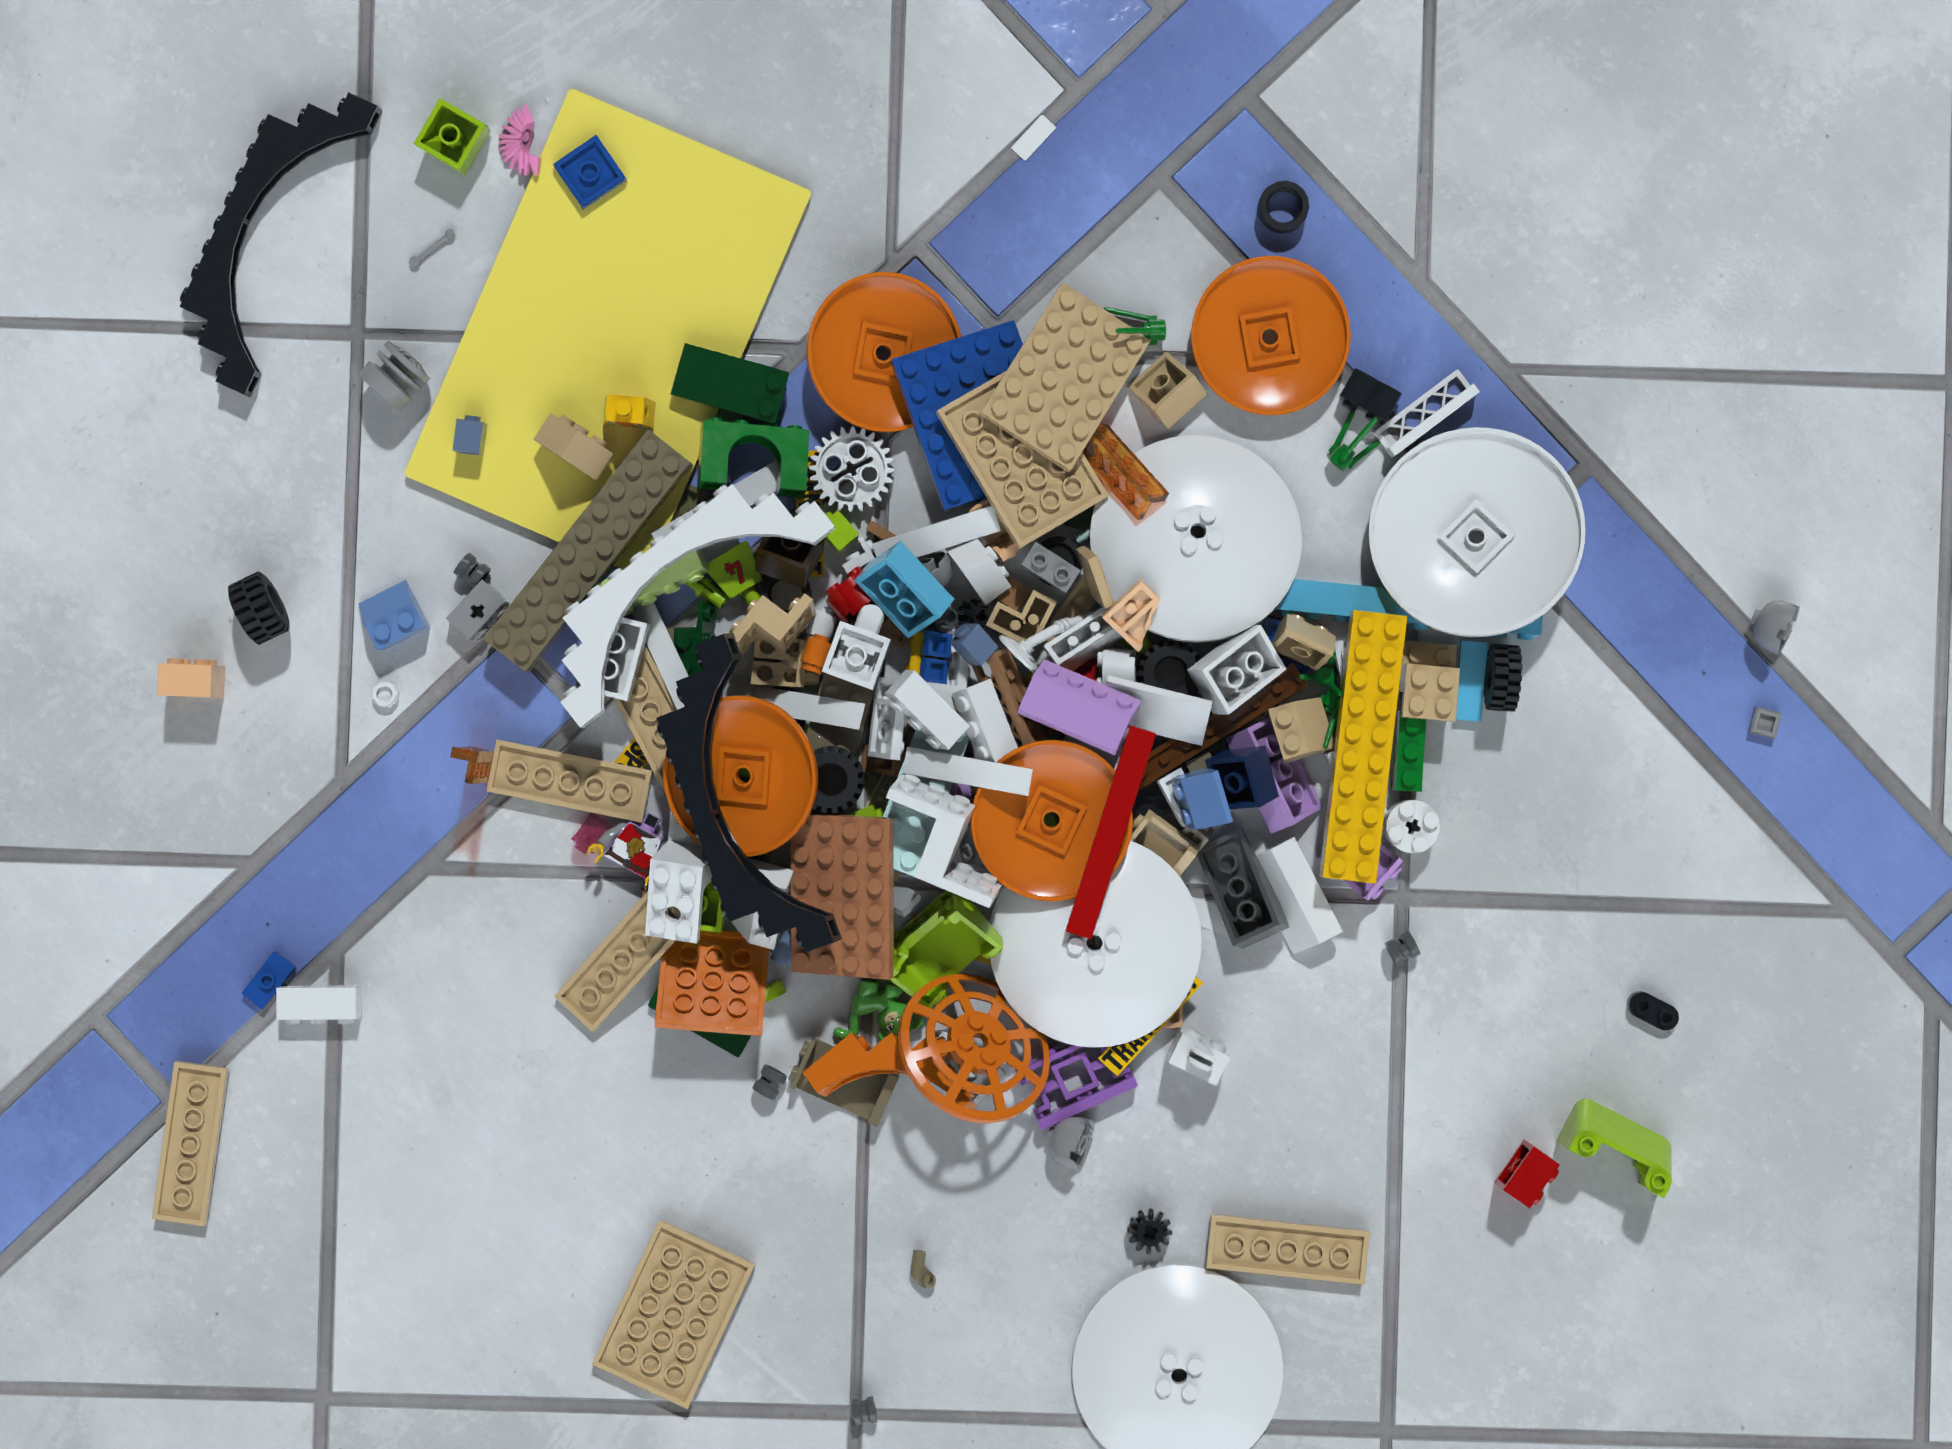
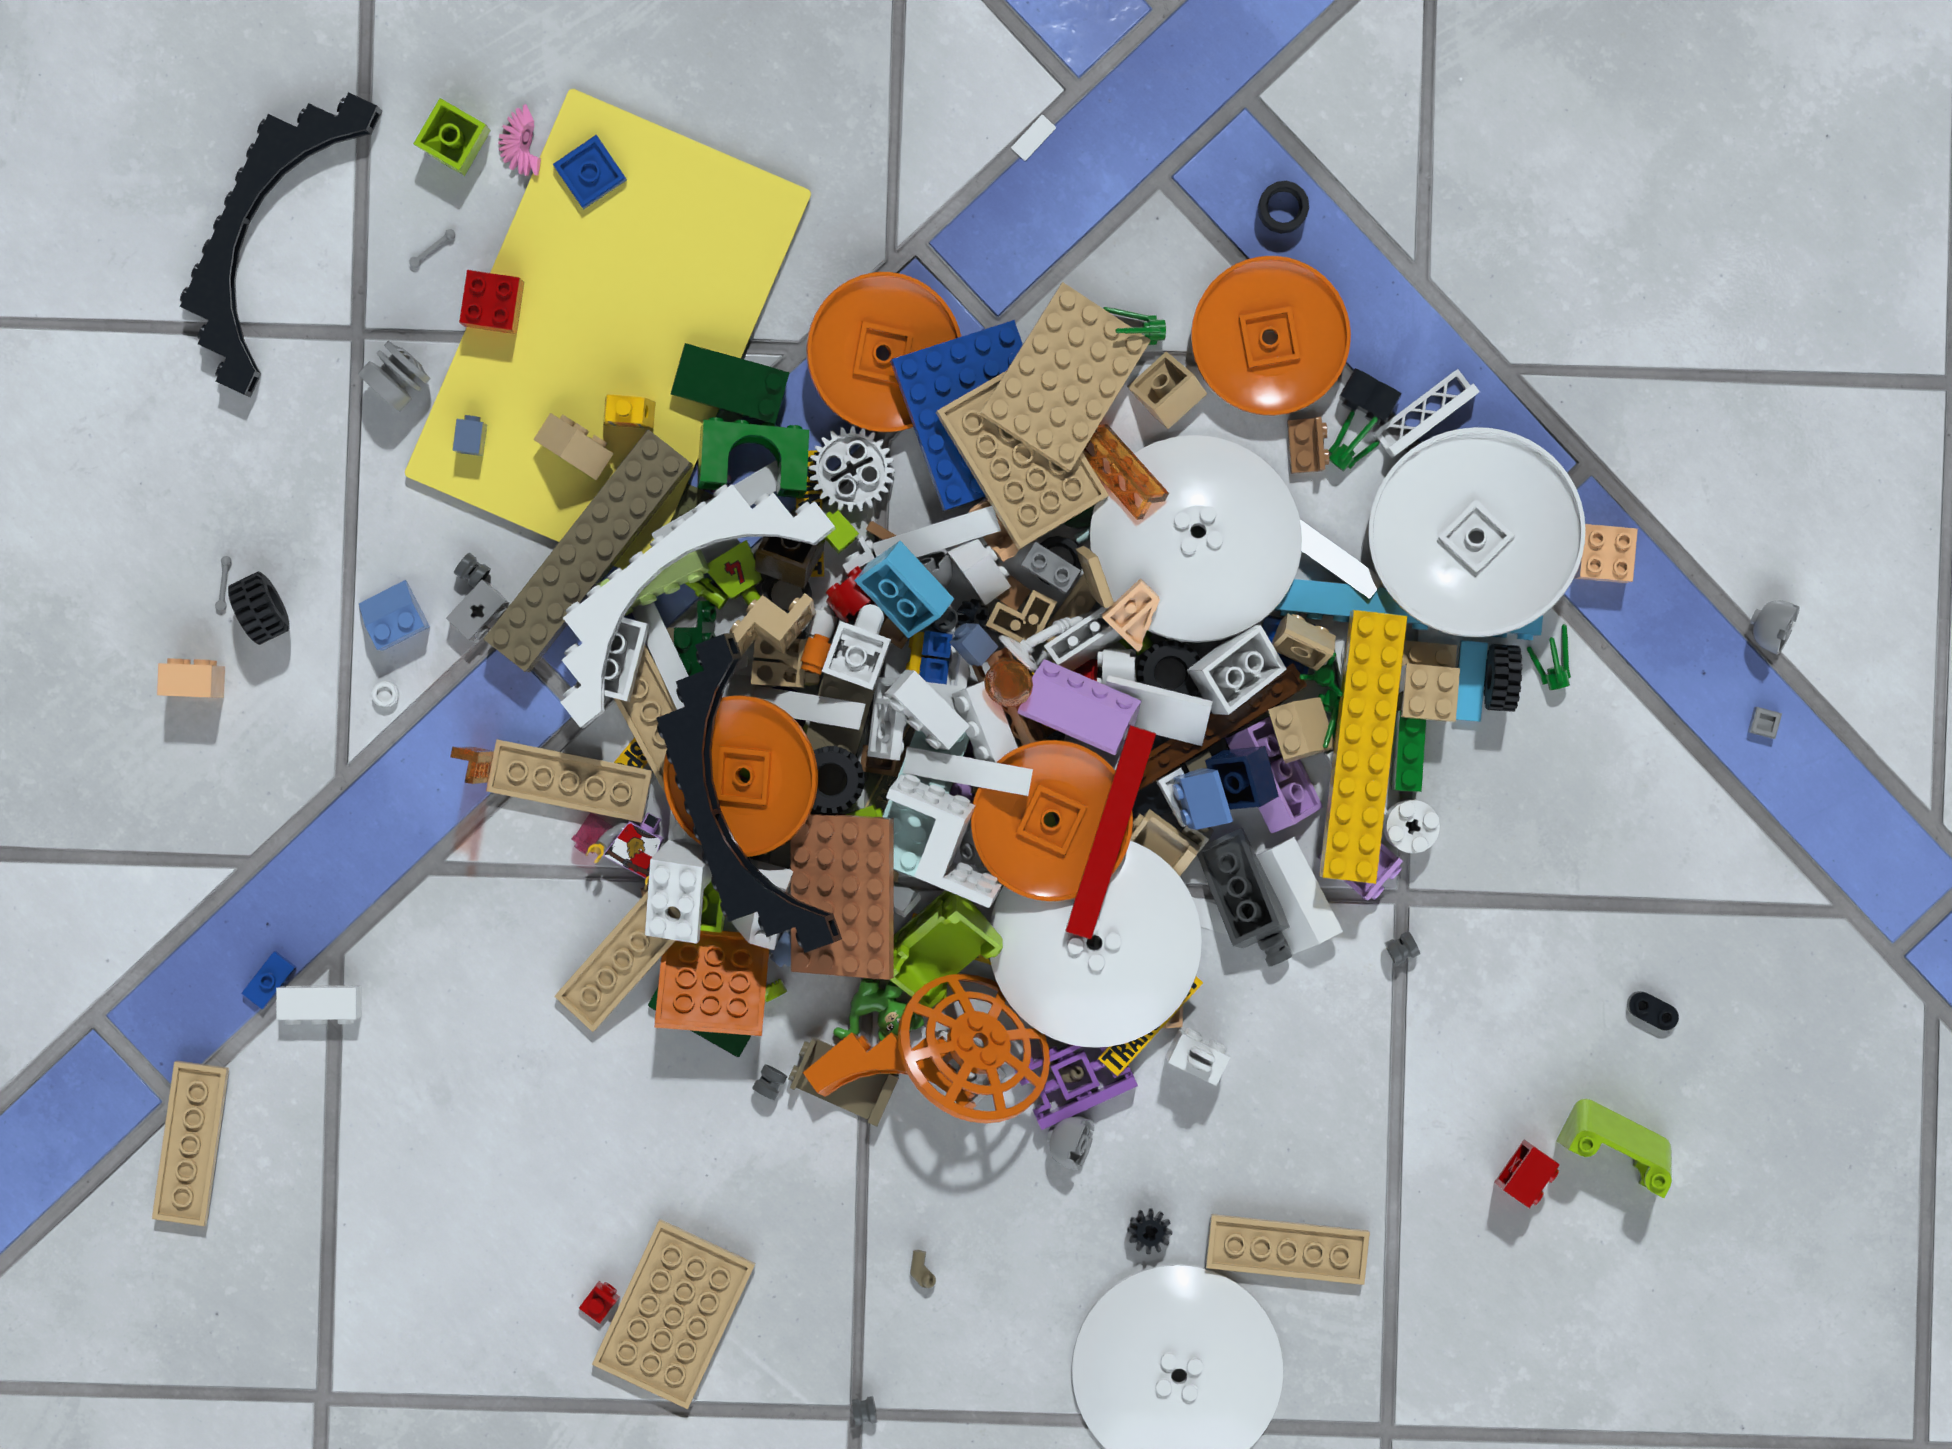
none -> light grey hinge [215,556,231,611]
none -> red brick [459,270,525,334]
none -> red bracket [579,1281,620,1324]
none -> clear orange piece [984,658,1033,707]
none -> dark tan arm [1049,1060,1084,1083]
none -> dark grey wheel [1258,932,1292,967]
none -> medium nougat bracket [1287,416,1329,474]
none -> white sticker [1300,520,1382,599]
none -> green plant [1527,624,1571,690]
none -> light nougat brick [1574,524,1638,583]

